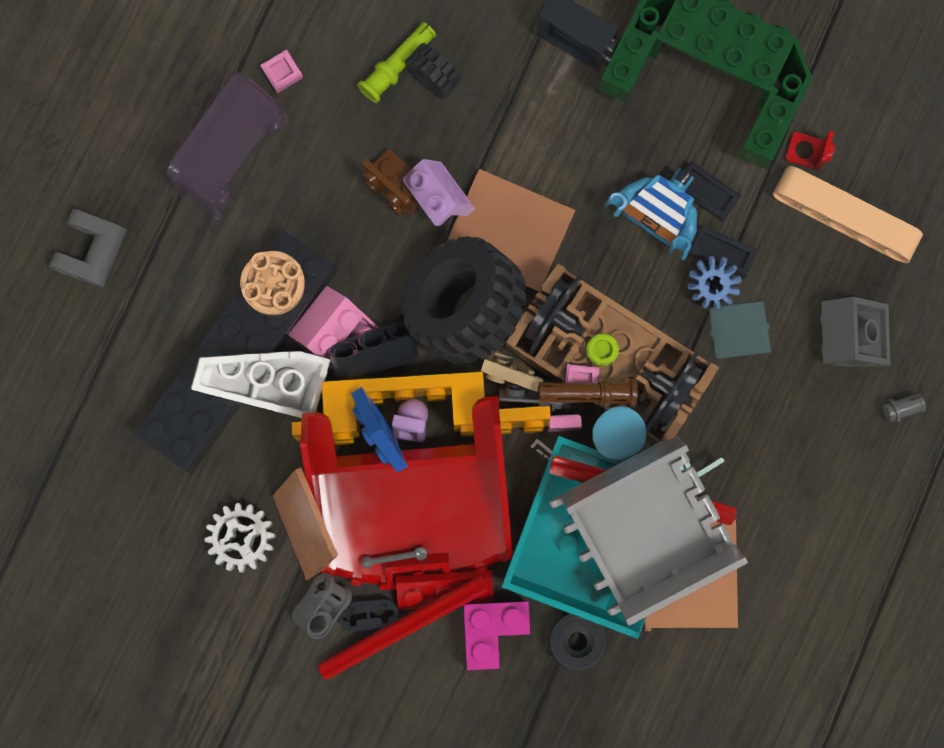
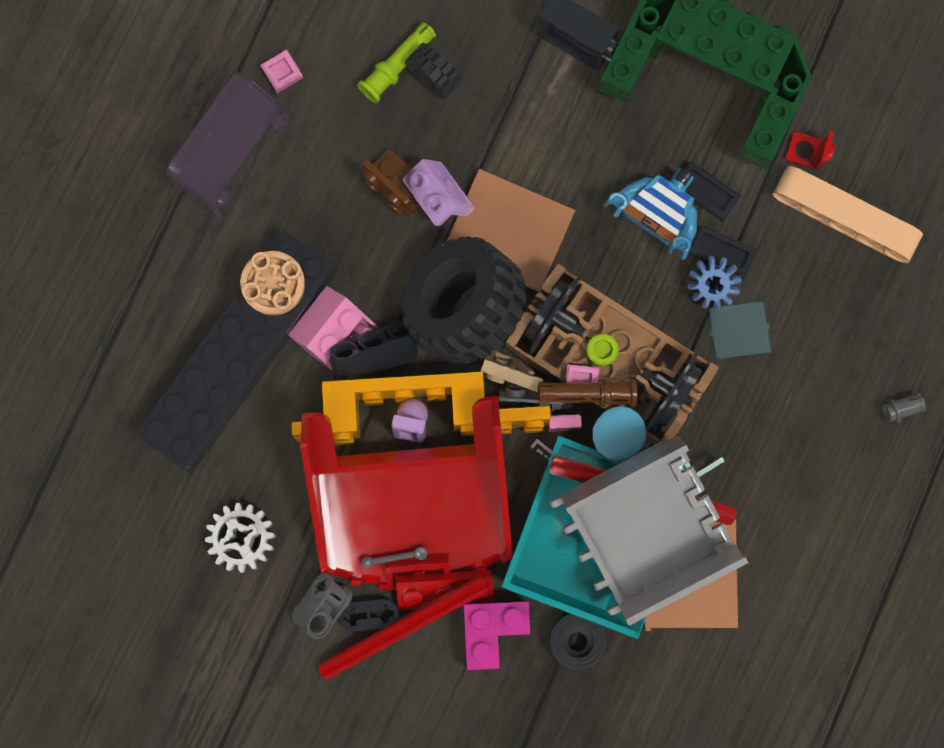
dark grey connector [48,209,127,288] -> none
white wedge [190,351,330,418] -> none
nougat piece [272,468,338,580] -> none
blue plate [351,387,408,473] -> none
dark grey slope [820,297,891,367] -> none

